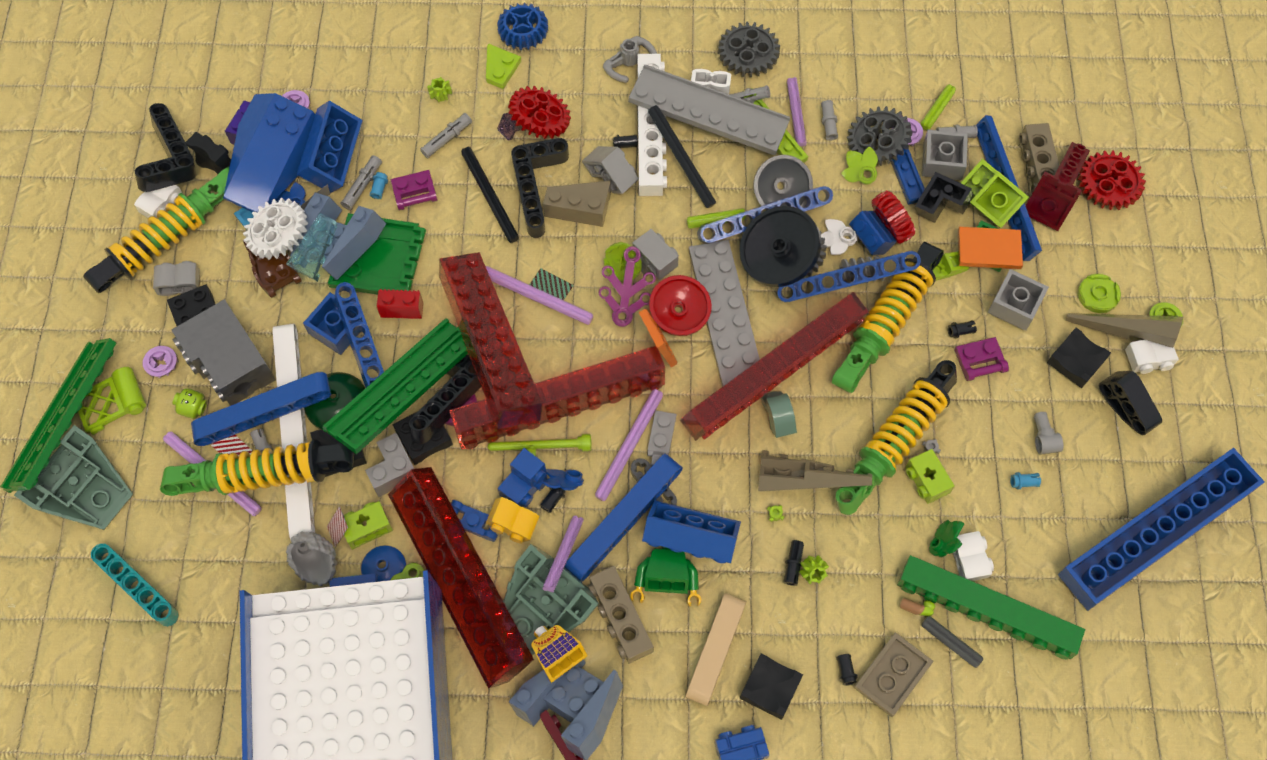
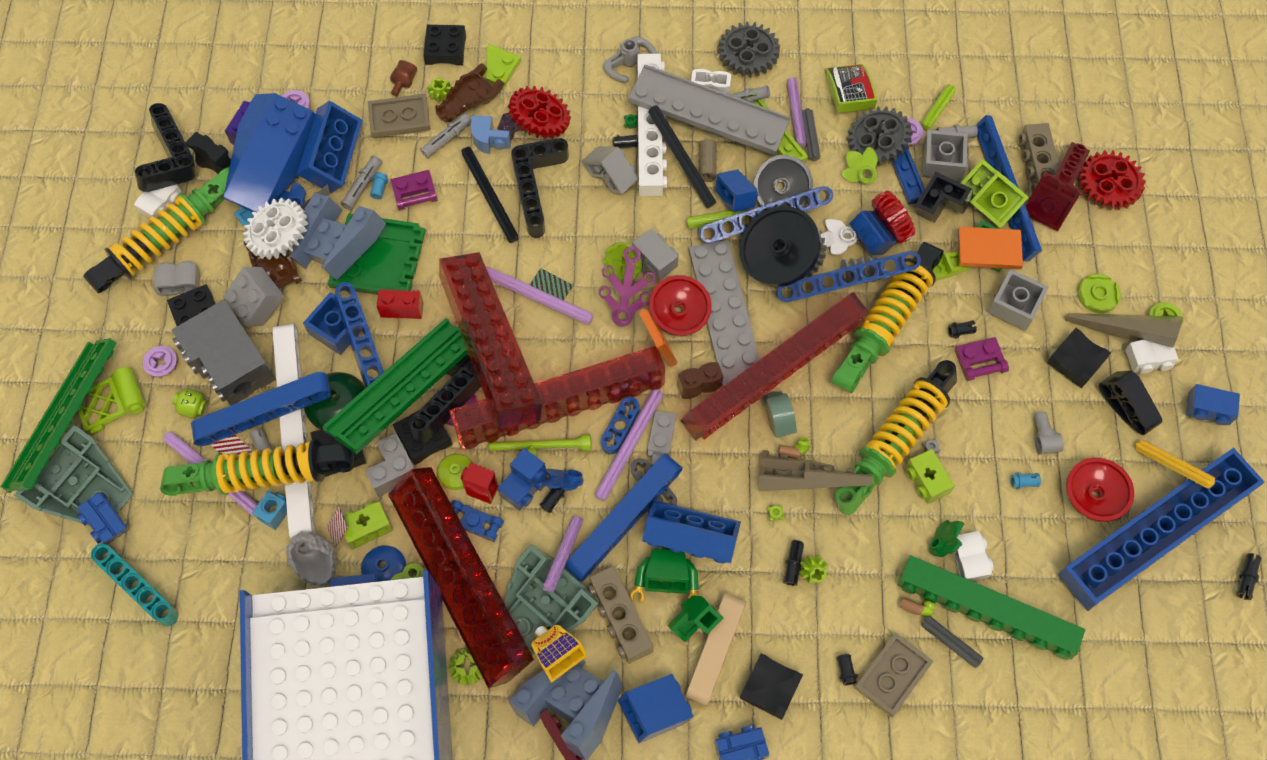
clear light blue wing [286,213,338,282] -> none
yellow brick [486,497,539,543] -> none
blue gear [497,2,548,50] -> none
dark tan wedge [543,180,611,227] -> none
light grey pin [821,100,838,141] -> none
none -> blue brick [77,492,129,545]
none -> light grey brick [223,267,284,326]
none -> dark azure brick [252,491,287,530]
none -> dark tan plate [368,94,430,138]
none -> copper piece [390,60,417,97]
none -> black brick [423,24,466,66]
none -> reddish brown animal [435,63,505,122]
none -> lime piece [437,453,473,490]
none -> lime gear [449,647,486,685]
none -> red brick [461,462,498,504]
none -> medium blue brick [471,115,511,154]
none -> blue beam [601,397,640,455]
none -> blue brick [617,674,694,744]
none -> green piece [624,114,638,129]
none -> green brick [668,596,723,642]
none -> reddish brown brick [677,362,723,399]
none -> dark tan axle [698,139,717,182]
none -> blue brick [715,169,758,212]
none -> arm [779,437,810,459]
none -> dark grey axle [802,108,821,161]
none -> slope [825,64,877,113]
none -> red dish [1066,458,1134,522]
none -> yellow axle [1136,440,1215,489]
none -> blue brick [1186,384,1240,425]
none -> black pin [1237,553,1262,600]

